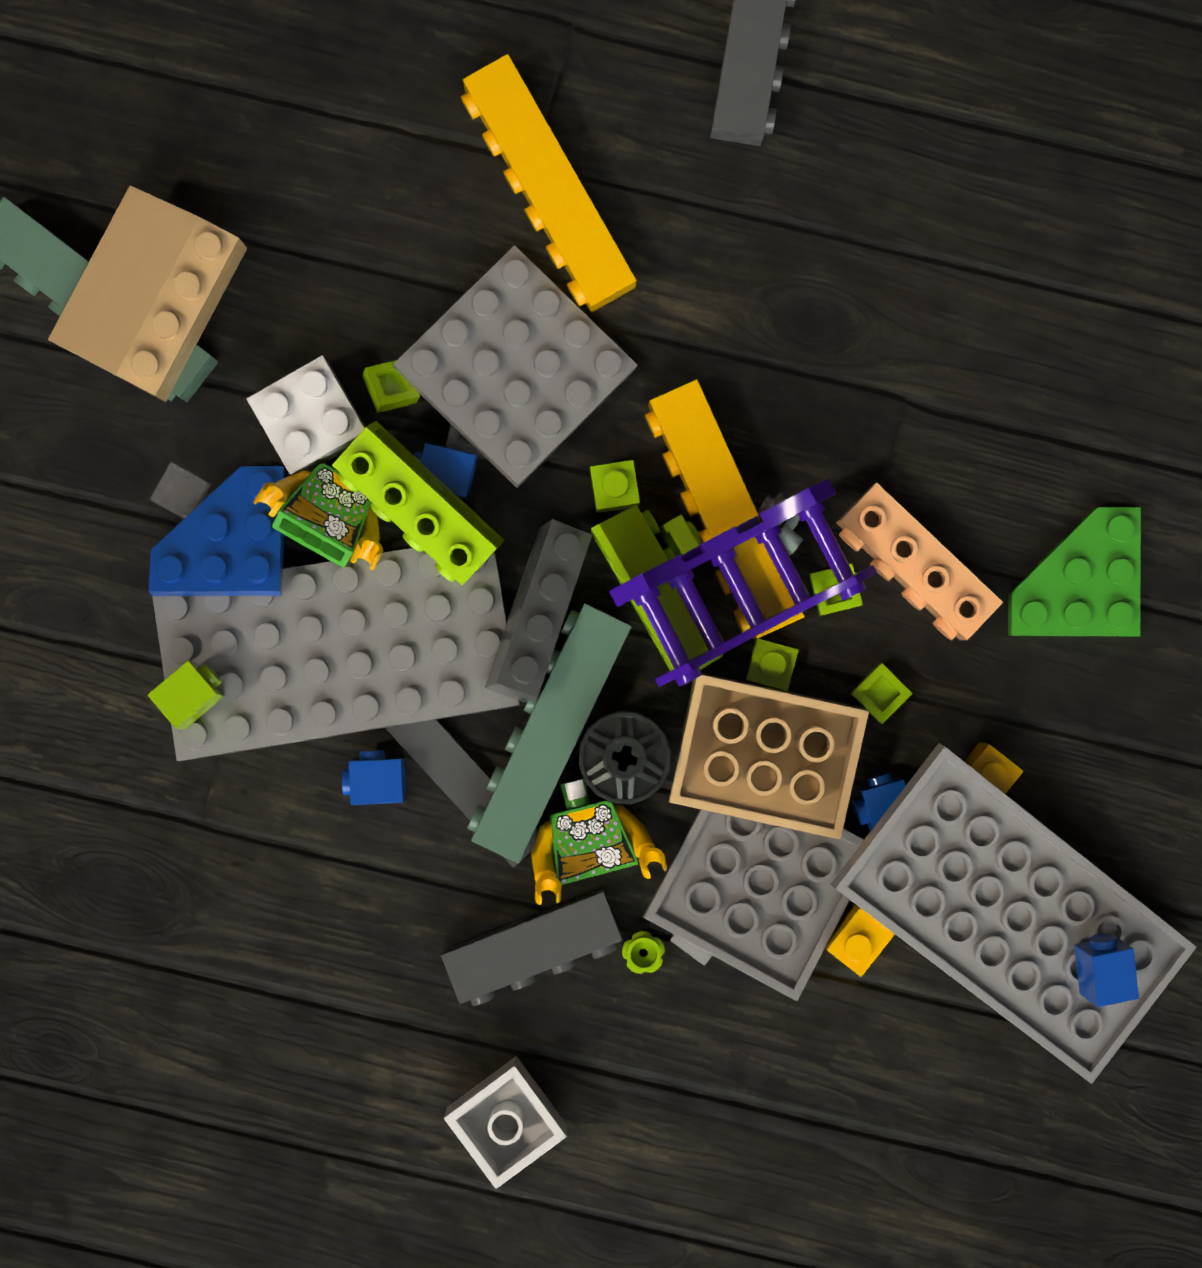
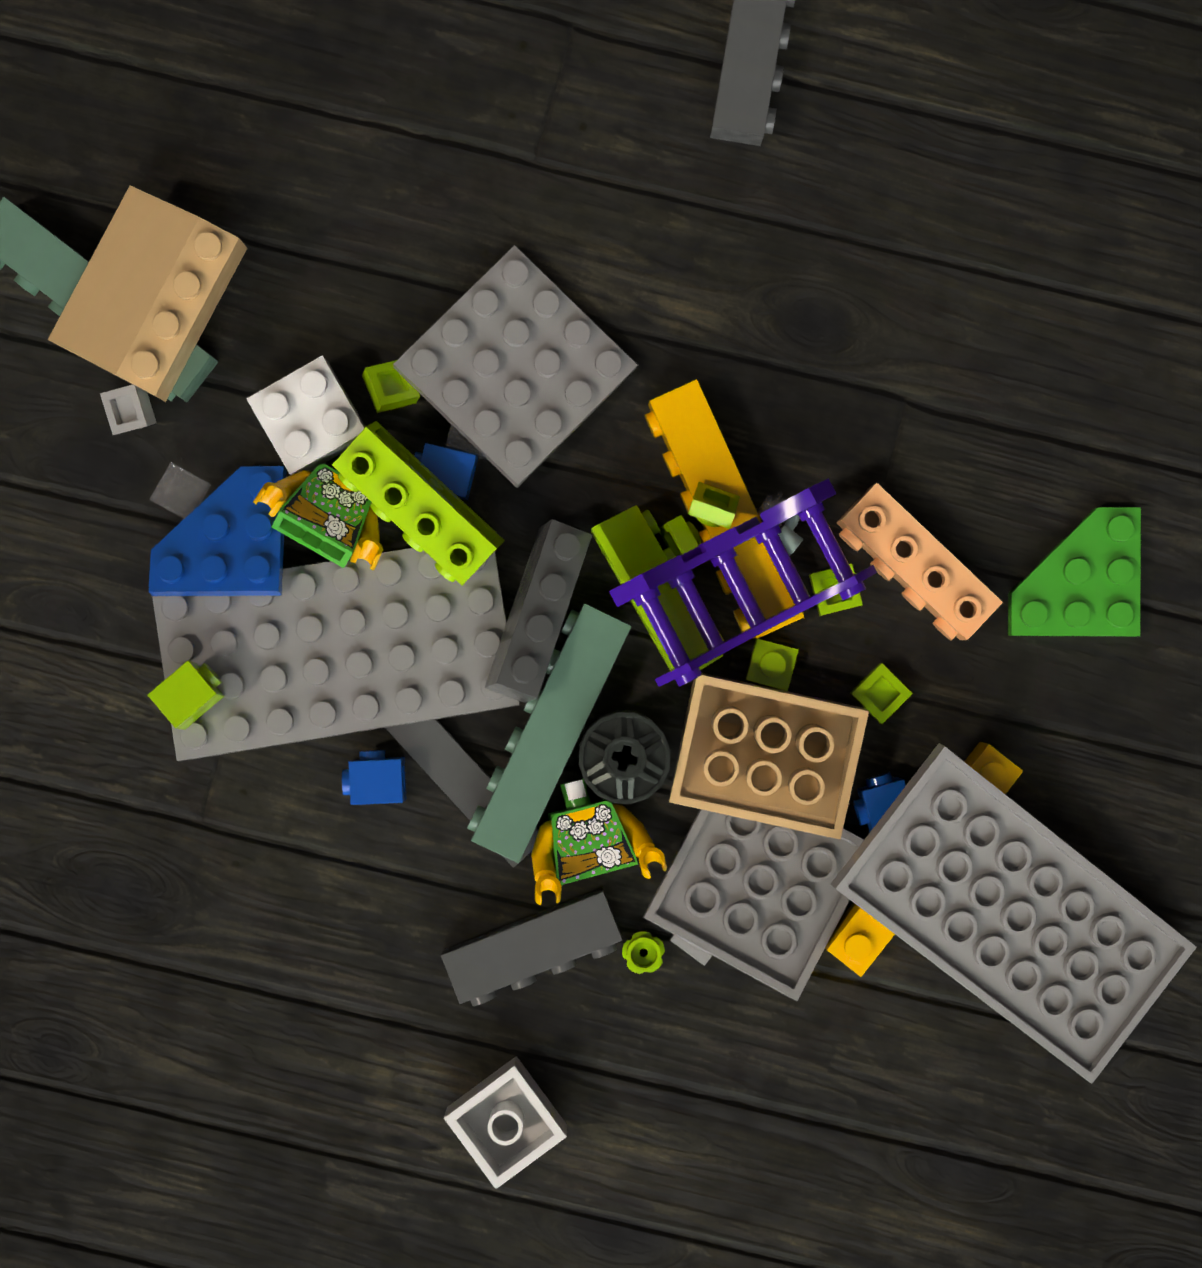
yellow brick [460,54,637,313] -> none
lime brick [590,460,640,513] -> none
blue brick [1074,934,1139,1007] -> none
none -> light grey plate [100,385,157,435]
none -> lime plate [688,482,740,529]

